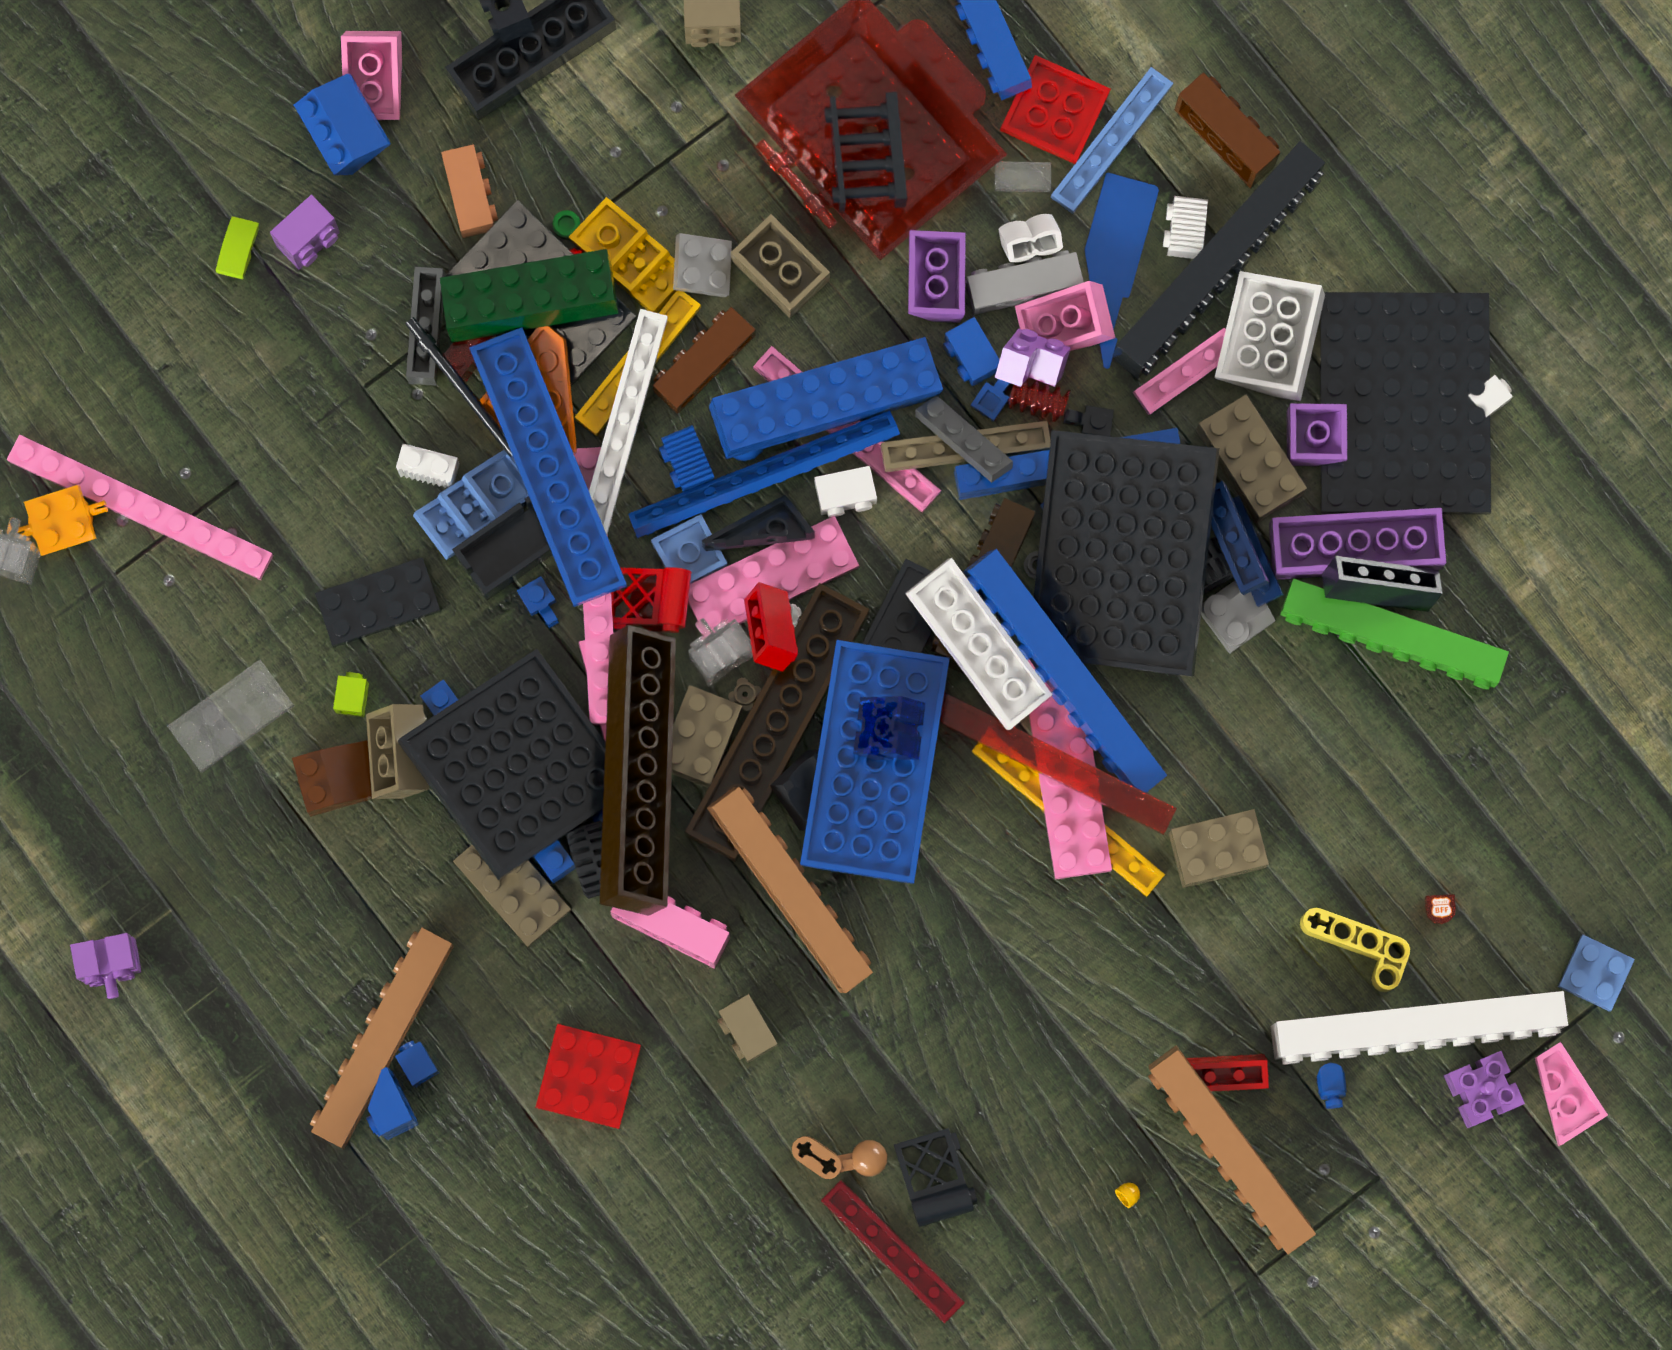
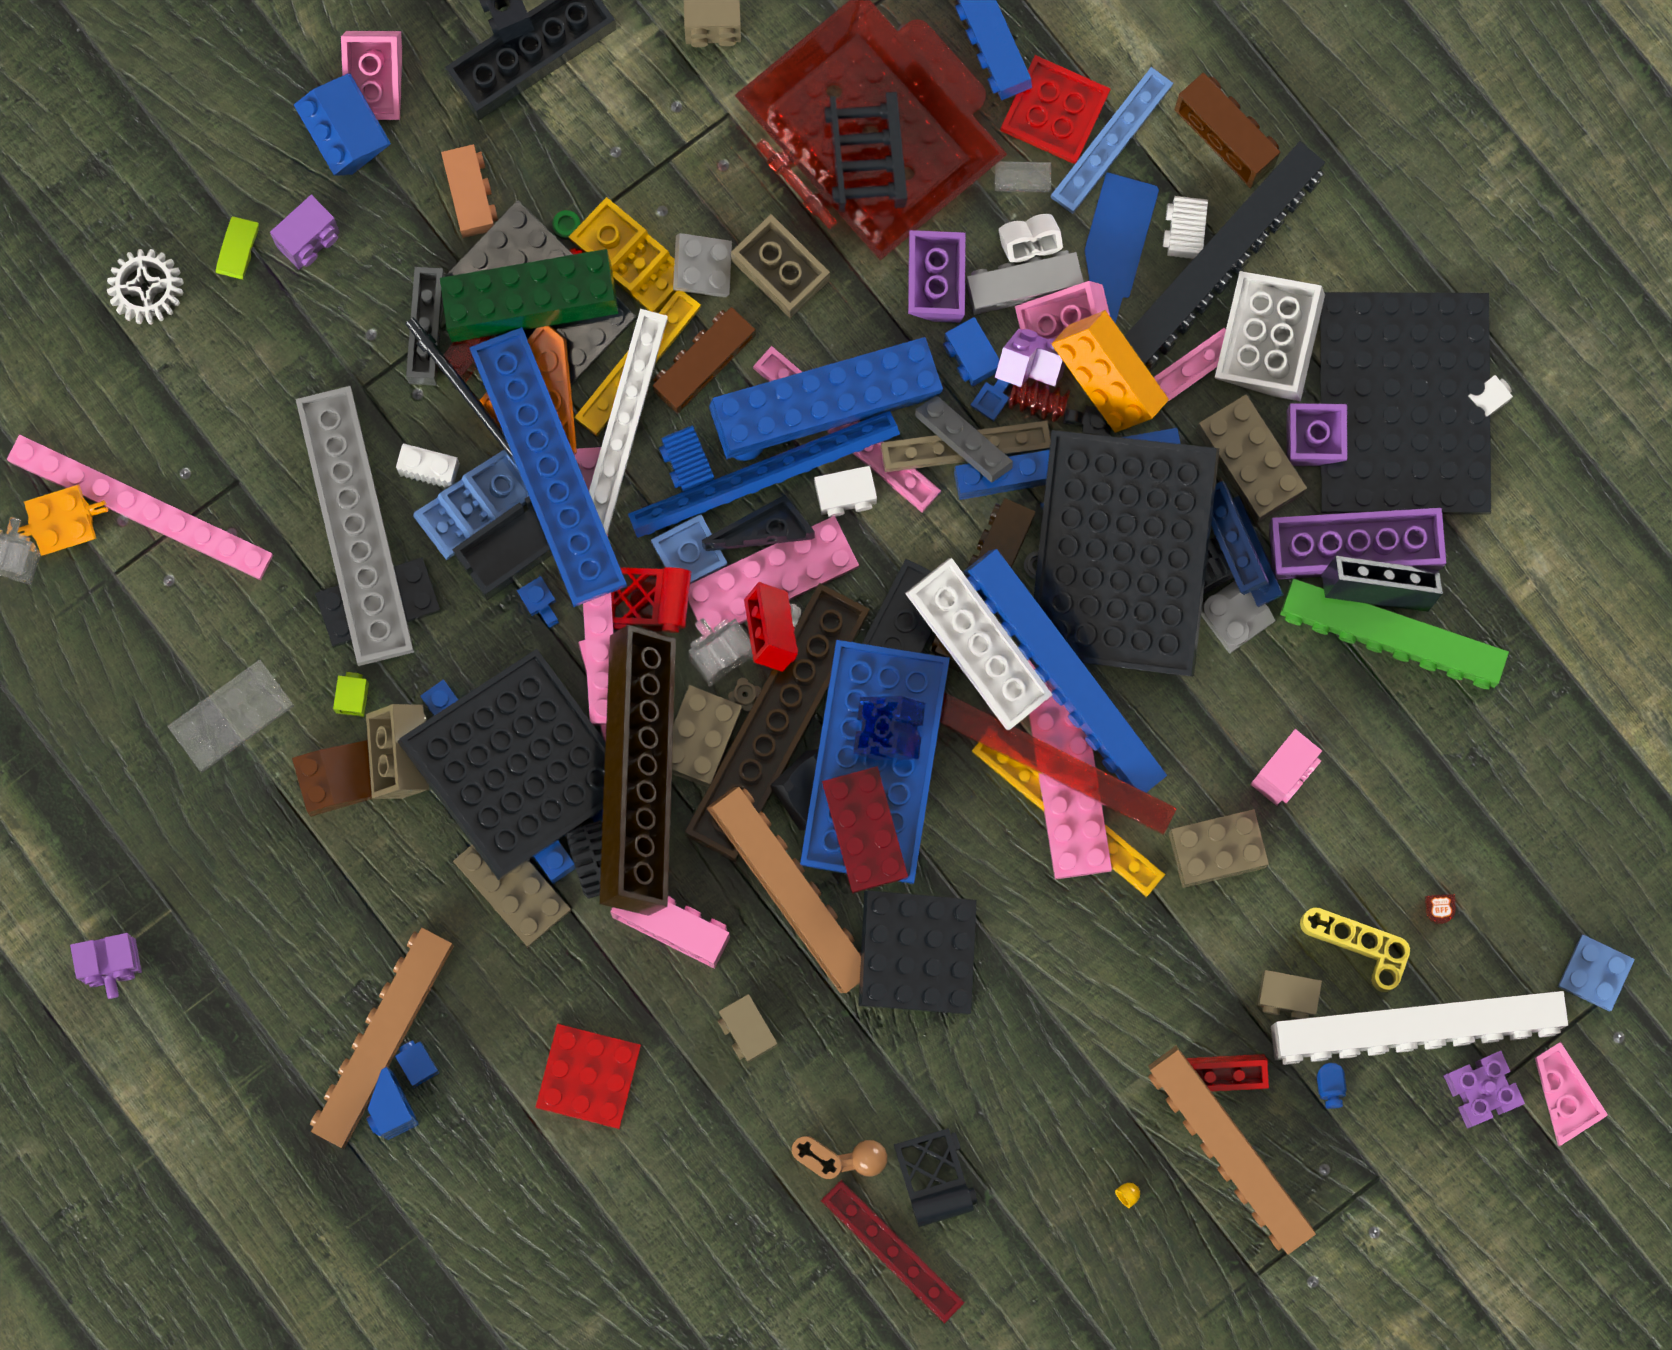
none -> white gear [107,249,184,324]
none -> light grey plate [296,386,414,666]
none -> dark red plate [822,766,908,893]
none -> black plate [858,890,977,1015]
none -> light orange brick [1051,310,1169,433]
none -> bright pink brick [1250,729,1322,806]
none -> dark tan brick [1257,970,1322,1019]

